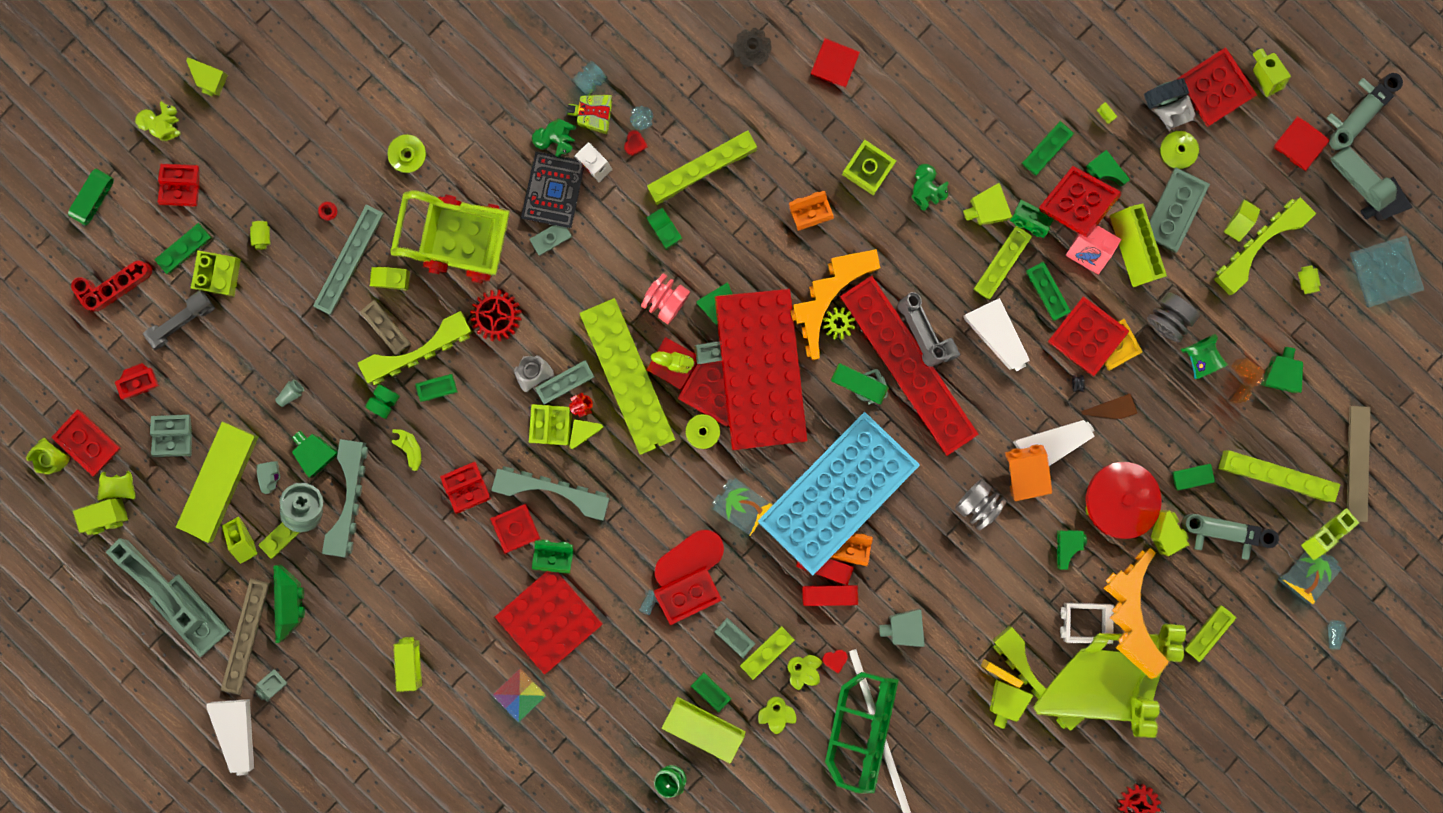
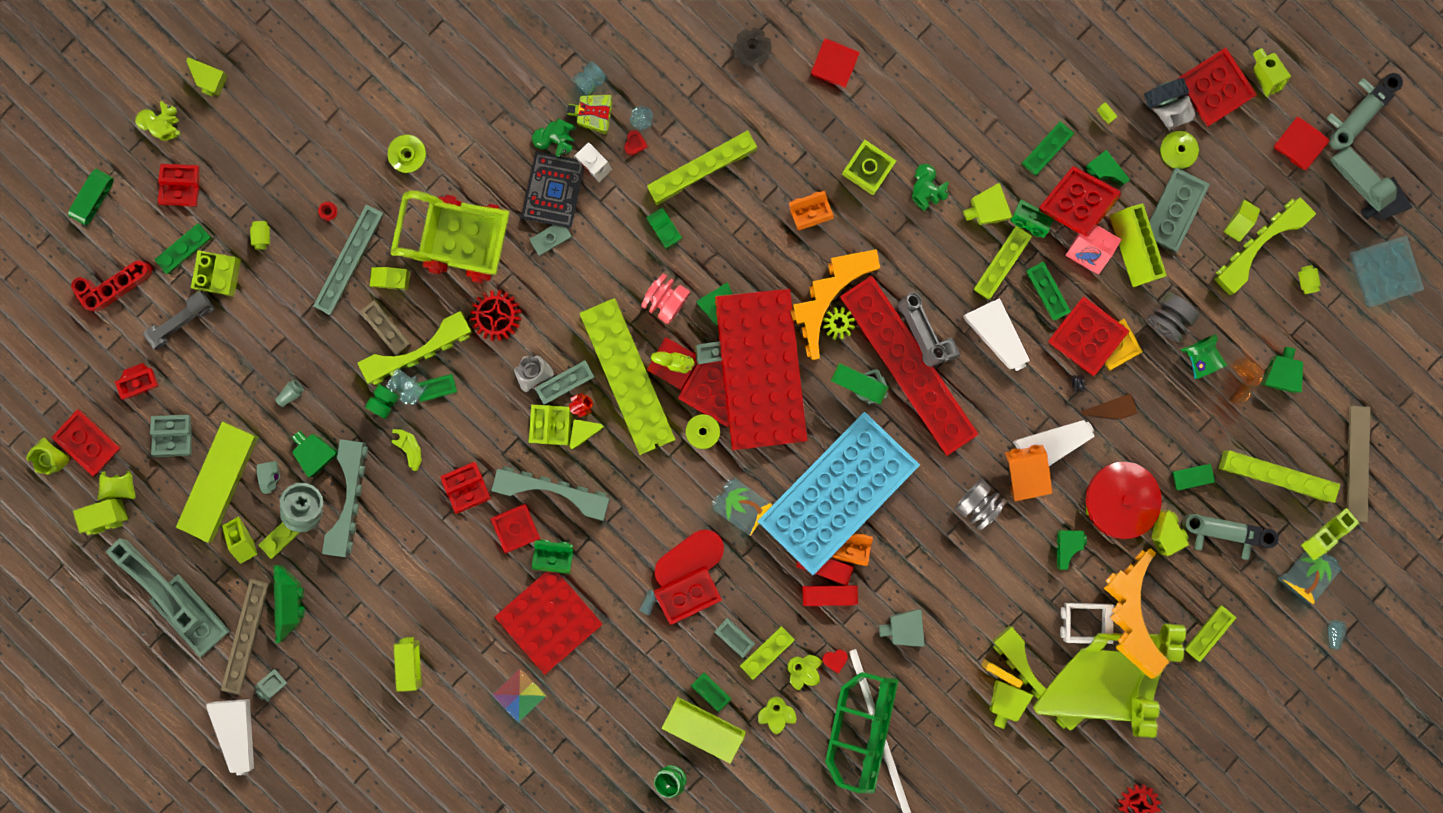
none -> clear light blue hips [386,368,424,406]

